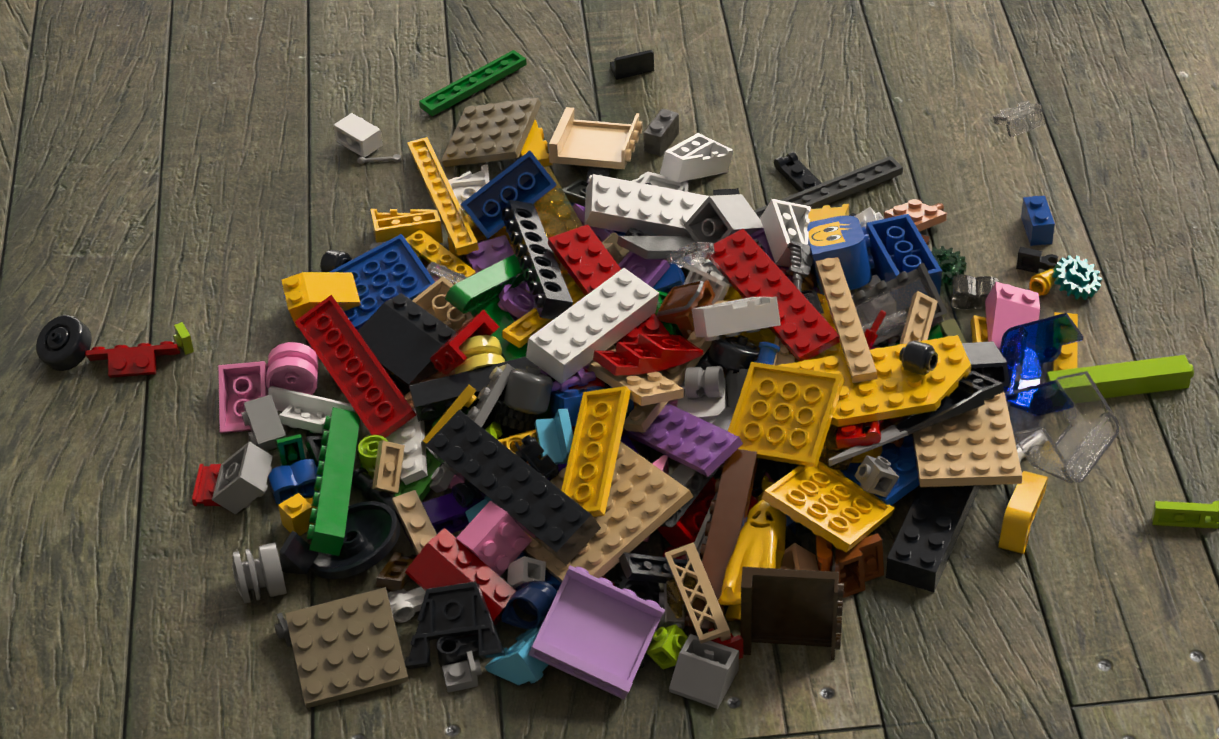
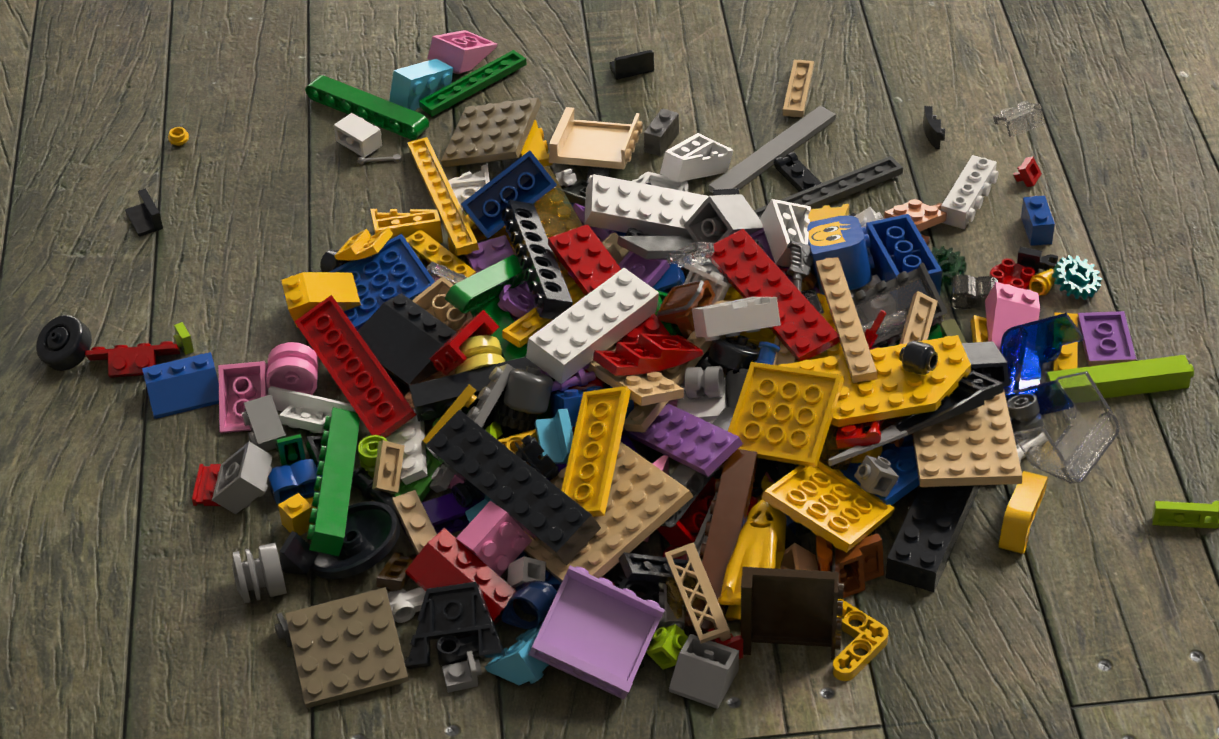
none -> black panel [125,188,163,237]
none -> blue slope [142,352,219,419]
none -> yellow plate [168,127,189,146]
none -> green beam [305,75,429,140]
none -> yellow slope [334,227,393,260]
none -> medium azure wedge [389,59,453,111]
none -> bright pink slope [427,30,497,74]
none -> white plate [552,169,577,187]
none -> light grey tile [709,106,836,193]
none -> tan plate [783,60,814,117]
none -> yellow beam [833,599,888,681]
none -> black slope [923,106,945,149]
none -> white brick [941,155,998,229]
none -> red dish [989,258,1035,290]
none -> dark grey wheel [1007,394,1045,438]
none -> red tile [1013,156,1042,187]
none -> medium lavender plate [1078,311,1136,367]

